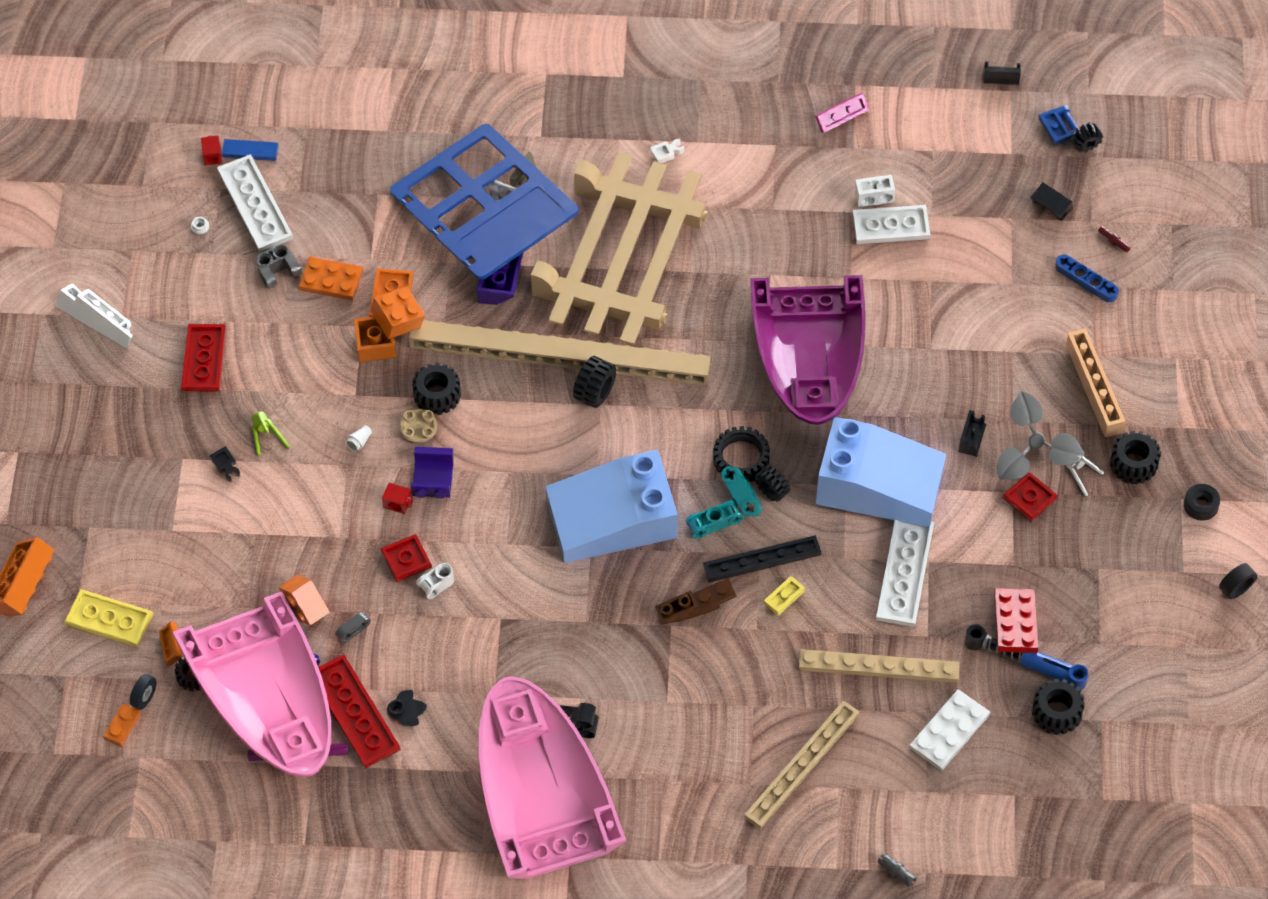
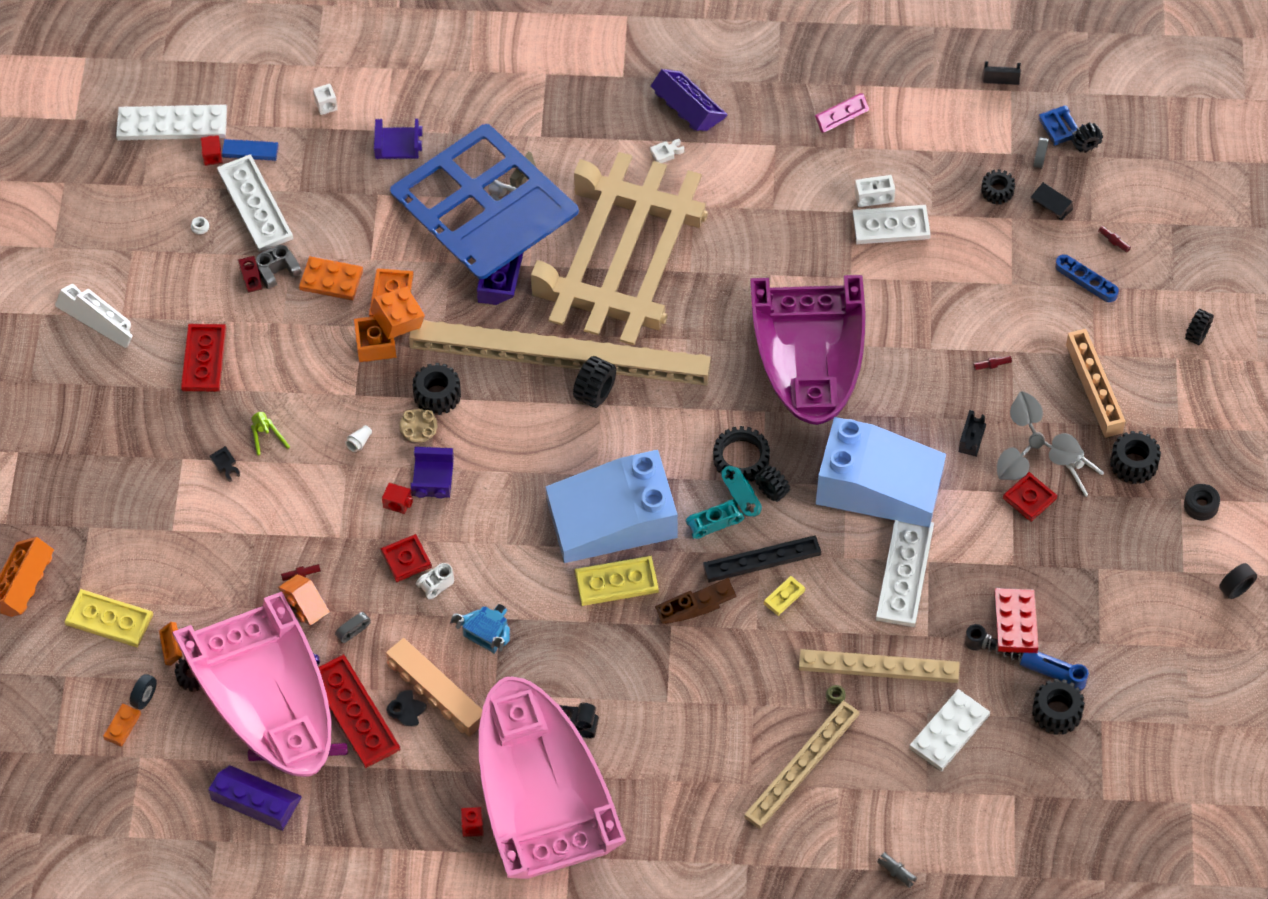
none -> white plate [116,105,227,140]
none -> dark purple slope [208,765,302,831]
none -> dark red leg [238,256,262,293]
none -> dark red bar [281,564,321,581]
none -> white brick [313,84,338,115]
none -> dark purple panel [374,119,423,159]
none -> light nougat brick [386,638,482,737]
none -> torso [450,604,510,654]
none -> red brick [461,807,484,837]
none -> light yellow tile [575,556,659,606]
none -> dark purple slope [650,69,728,131]
none -> olive plate [826,685,846,705]
none -> dark red bar [973,355,1012,371]
none -> black tyre [981,169,1015,205]
none -> dark grey beam [1033,137,1049,169]
none -> black tyre [1185,308,1214,345]

